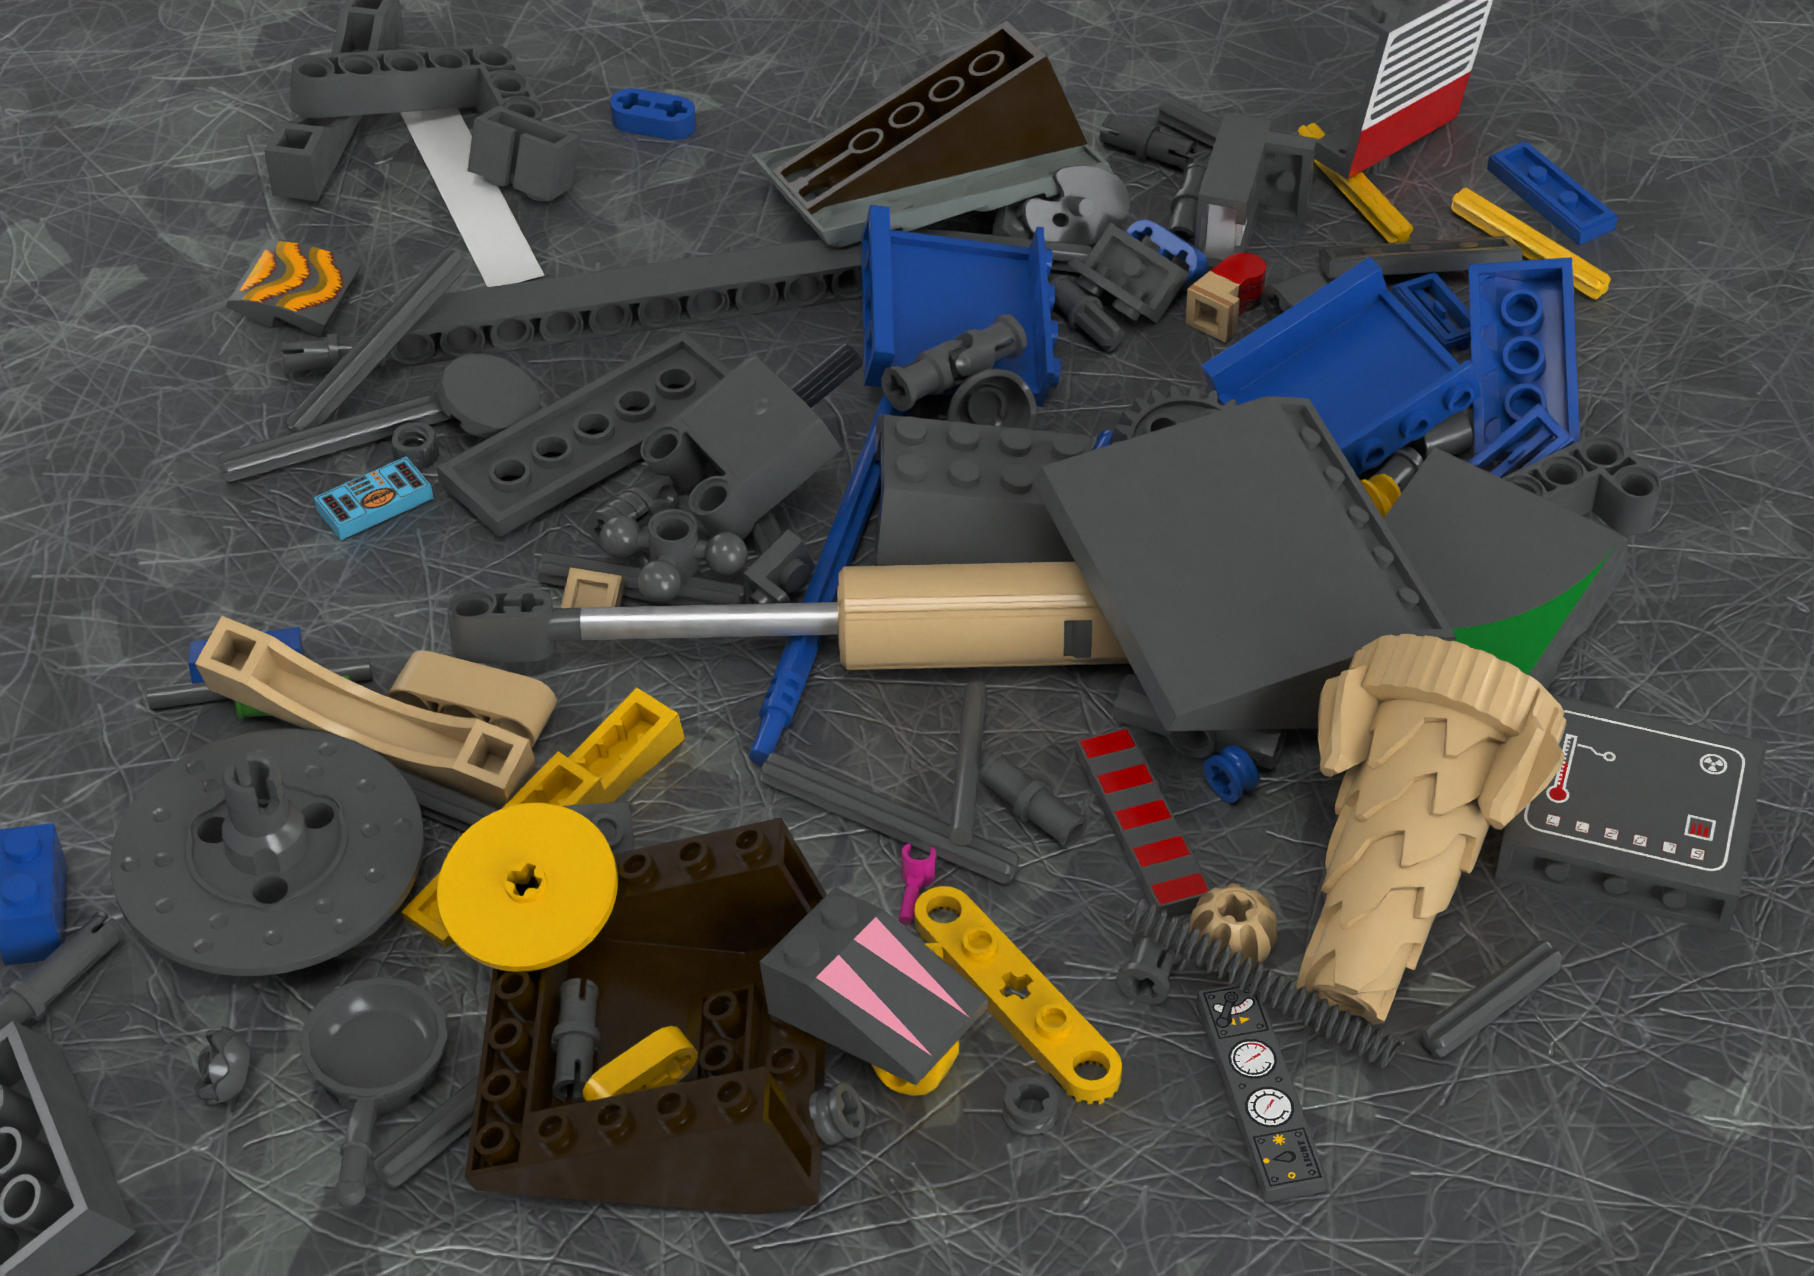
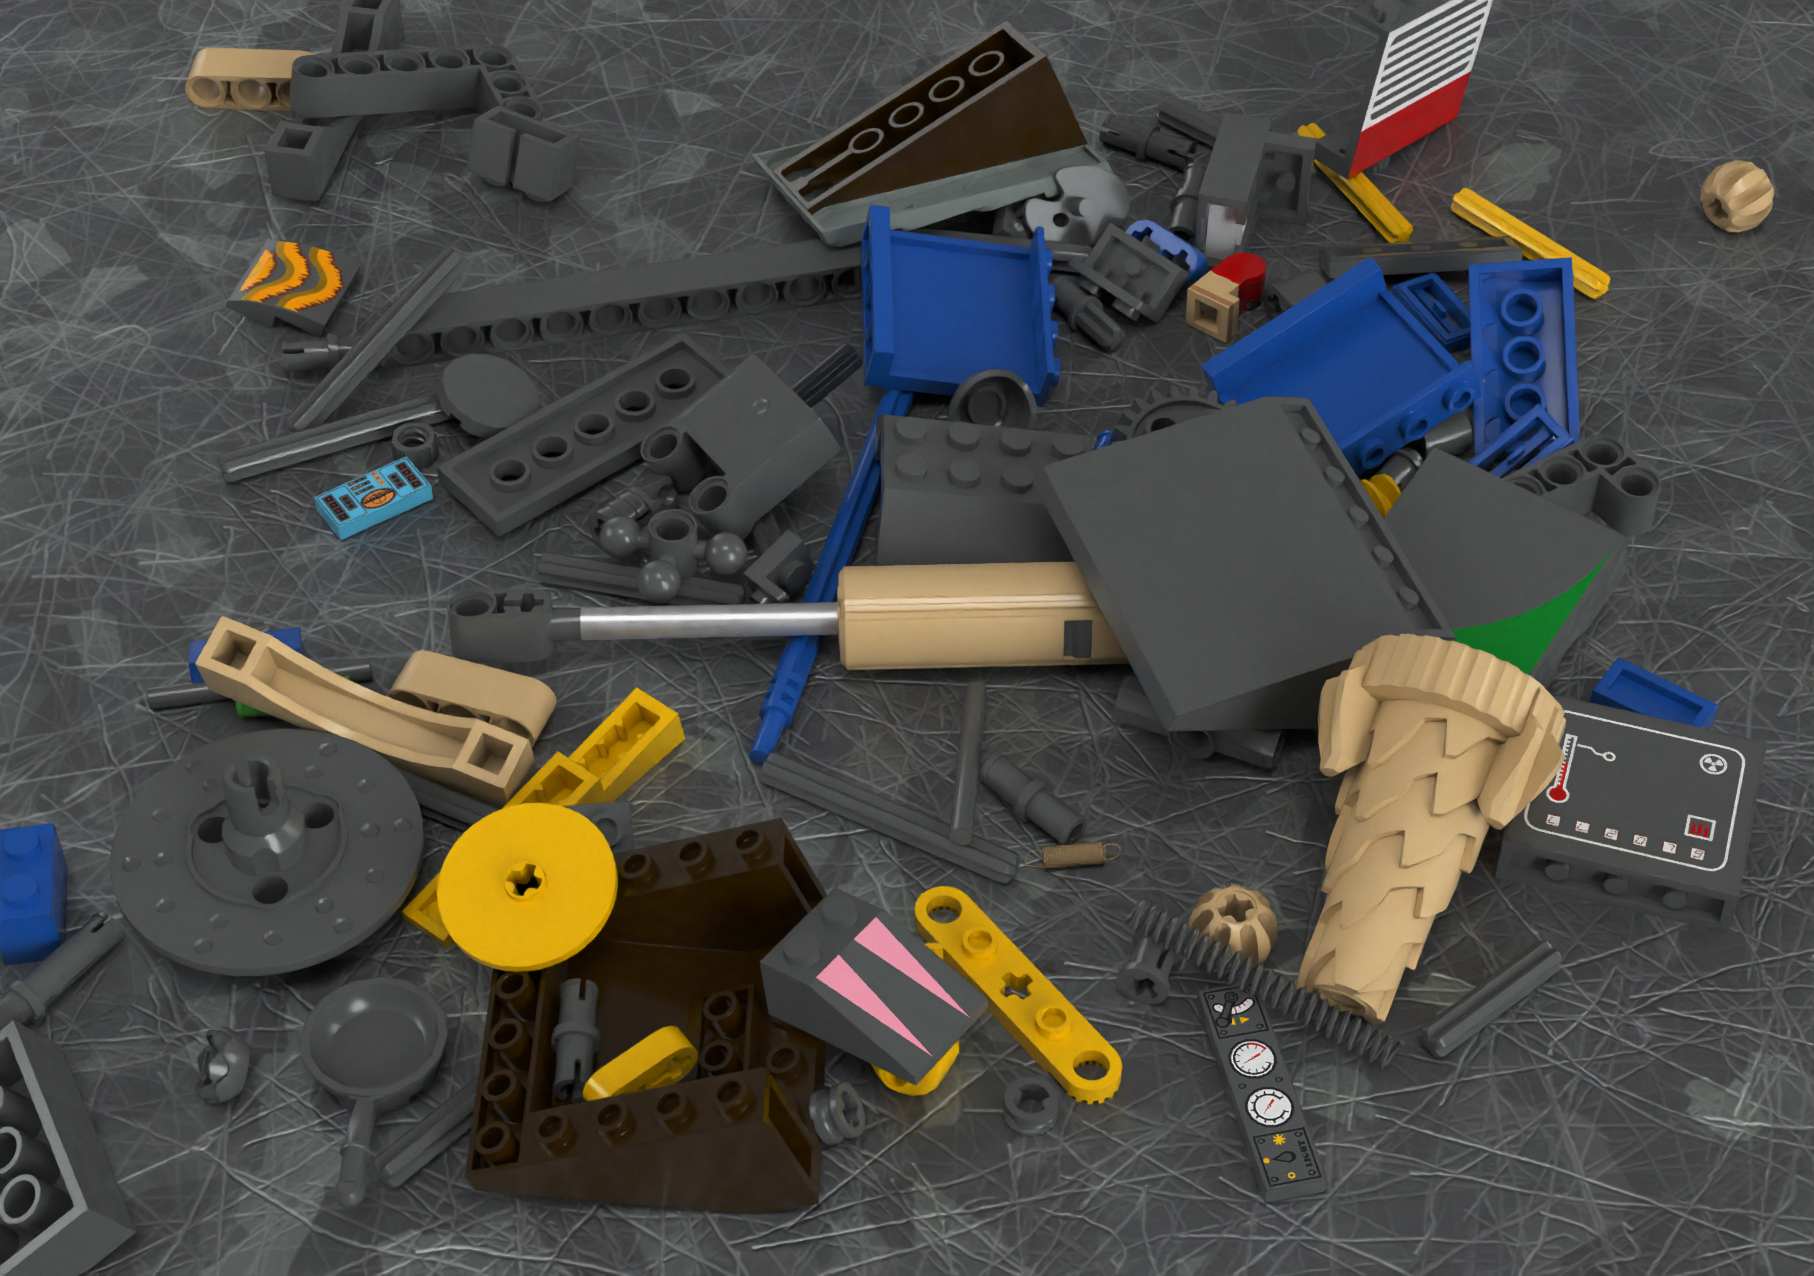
white sticker [400,108,545,287] -> none
tan tile [561,567,625,608] -> none
blue beam [610,88,696,140] -> none
dark grey piece [881,313,1027,411] -> none
dark pink hand [898,843,936,925] -> none
tile [1075,726,1211,918] -> none
blue bush [1203,745,1259,803] -> none
blue tile [1487,140,1618,245] -> none
none -> tan beam [185,48,315,112]
none -> tan piece [1024,841,1121,869]
none -> blue tile [1590,657,1719,729]
none -> tan piece [1700,160,1775,233]

